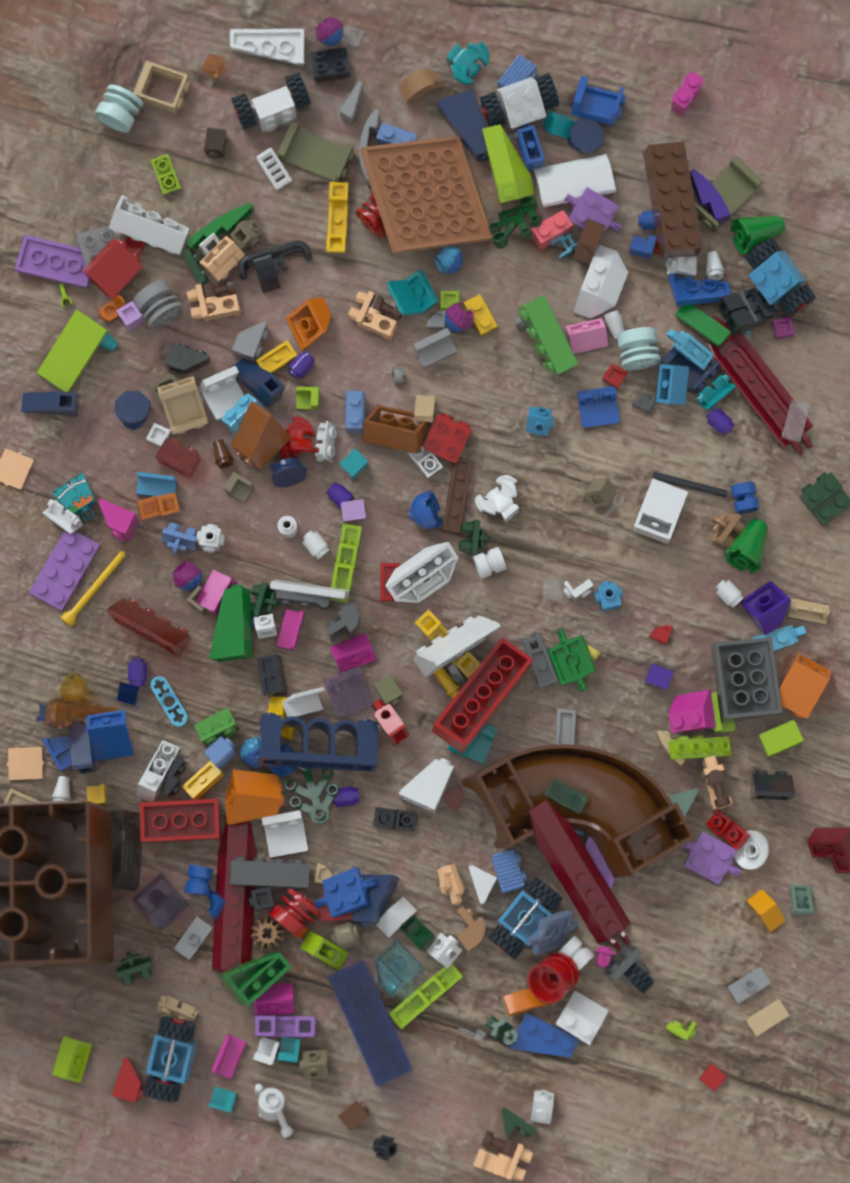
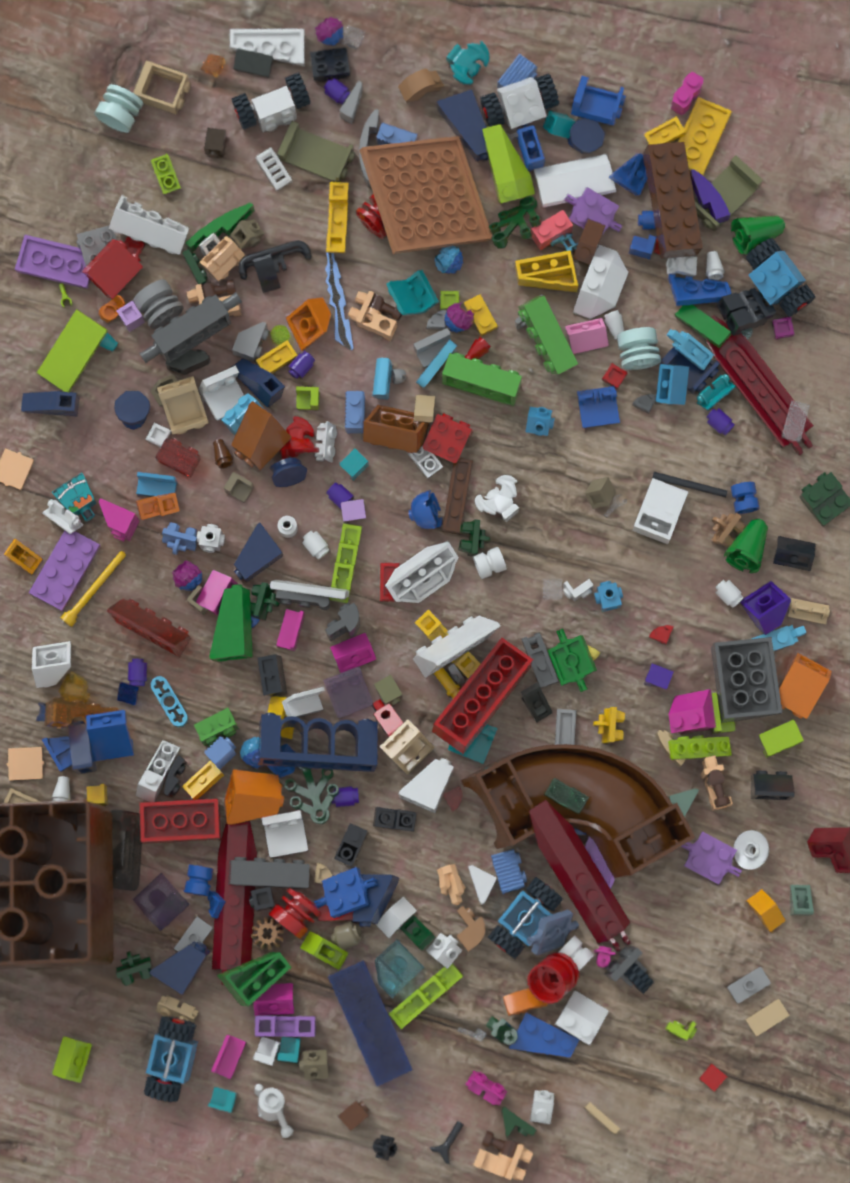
red slope [112,1057,144,1103] -> none
white bracket [254,614,277,639] -> none
red slope [706,809,751,850] -> none
none -> light orange slope [4,539,43,574]
none -> white slope [32,641,71,688]
none -> dark grey brick [139,292,242,364]
none -> dark blue slope [149,941,211,995]
none -> pearl dark grey slope [233,48,274,78]
none -> dark blue slope [234,523,283,583]
none -> clear neon green tile [271,325,290,345]
none -> dark purple brick [324,79,351,105]
none -> light blue sword [325,252,353,350]
none -> black slope [334,823,368,867]
none -> medium azure brick [372,358,393,400]
none -> tan window [380,719,435,775]
none -> medium azure beam [416,339,457,388]
none -> black piece [430,1121,464,1164]
none -> bright green brick [442,353,522,407]
none -> red cone [465,337,491,360]
none -> dark pink hinge [465,1070,507,1106]
none -> yellow wedge [515,250,578,292]
none -> pearl dark grey slope [520,682,553,723]
none -> tan tile [584,1102,620,1134]
none -> yellow hips [593,707,625,744]
none -> blue wing [609,153,647,196]
none -> yellow plate [644,116,686,145]
none -> yellow tile [678,97,732,175]
none -> black panel [773,536,816,571]

